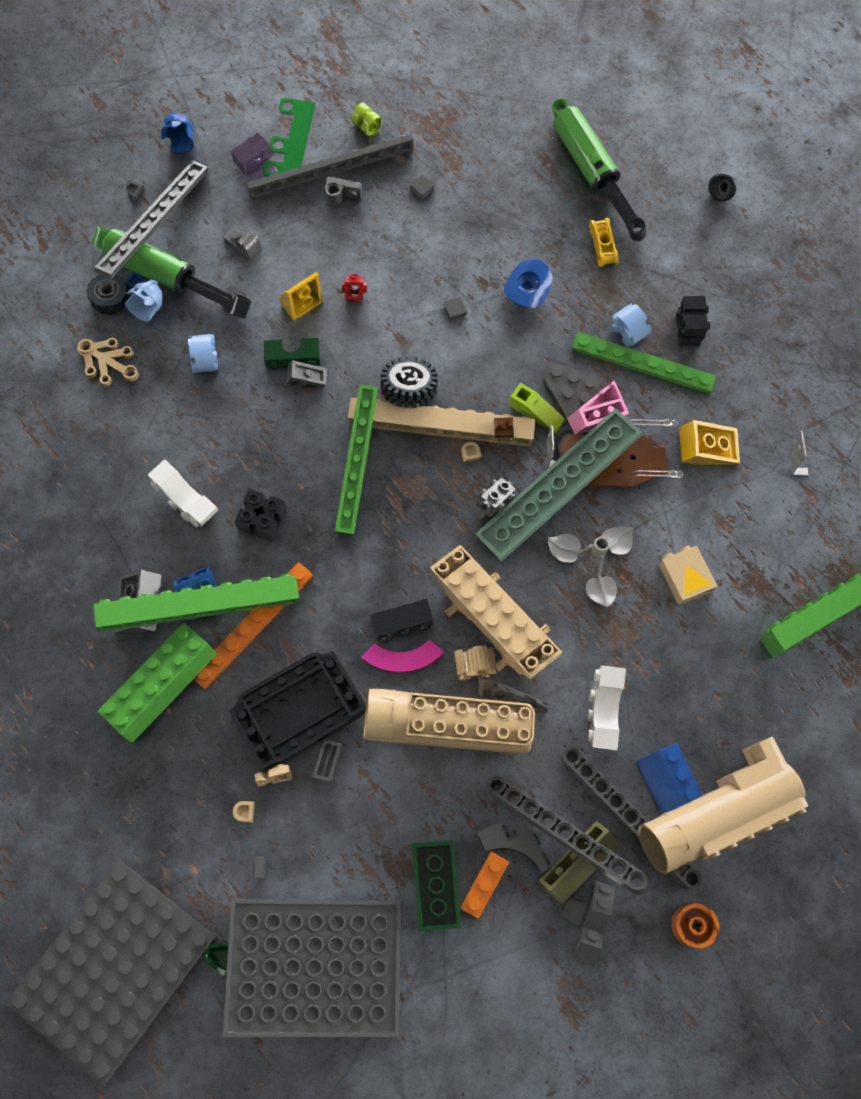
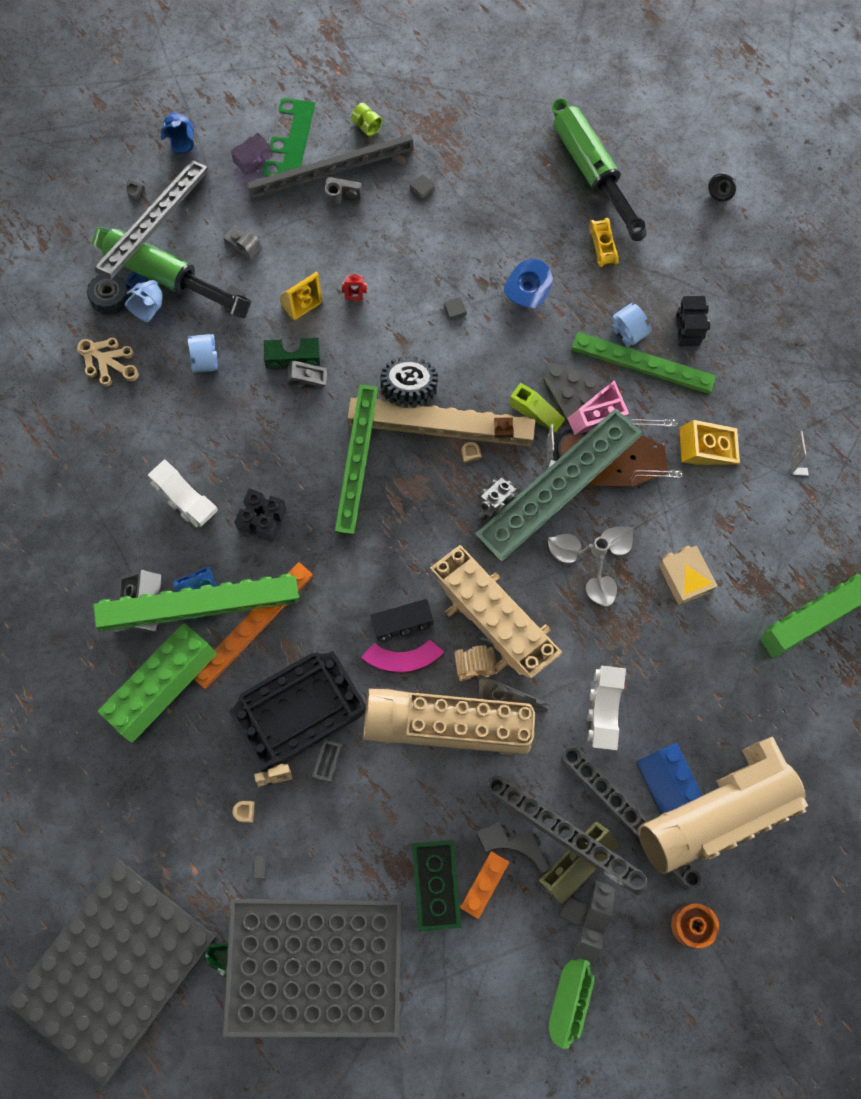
none -> bright green brick [549,958,594,1049]

